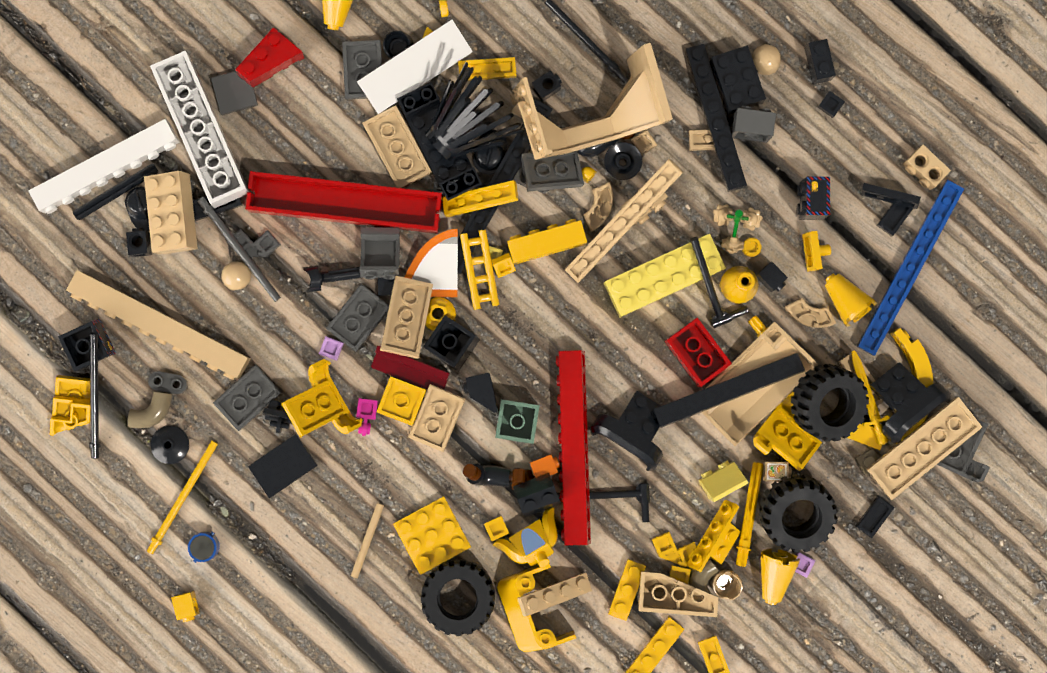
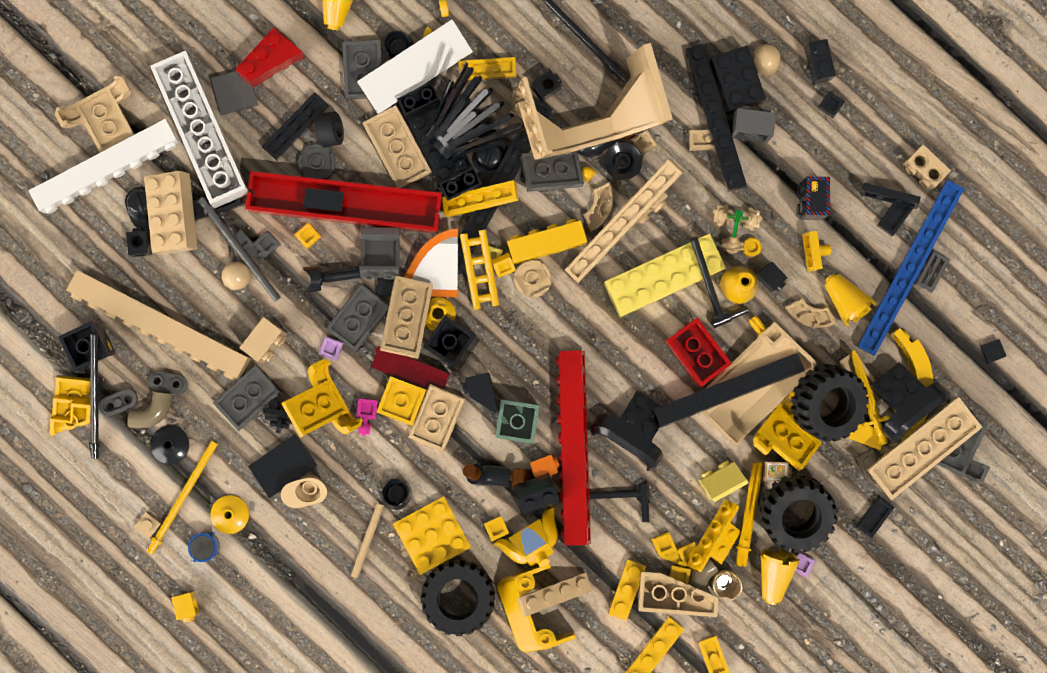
black axle [73,164,158,220] -> none
none -> tan piece [55,76,135,153]
none -> dark grey plate [99,389,138,416]
none -> tan plate [134,512,162,539]
none -> yellow dish [211,495,249,534]
none -> tan brick [240,317,288,363]
none -> black plate [262,92,329,161]
none -> tan piece [281,475,327,508]
none -> yellow tile [294,222,321,250]
none -> dark grey tile [298,143,336,180]
none -> black tile [303,188,344,212]
none -> black tyre [315,111,344,147]
none -> black hair [380,479,412,510]
none -> tan tile [514,260,552,298]
none -> dark grey tile [914,250,950,293]
none -> black tile [980,339,1006,364]

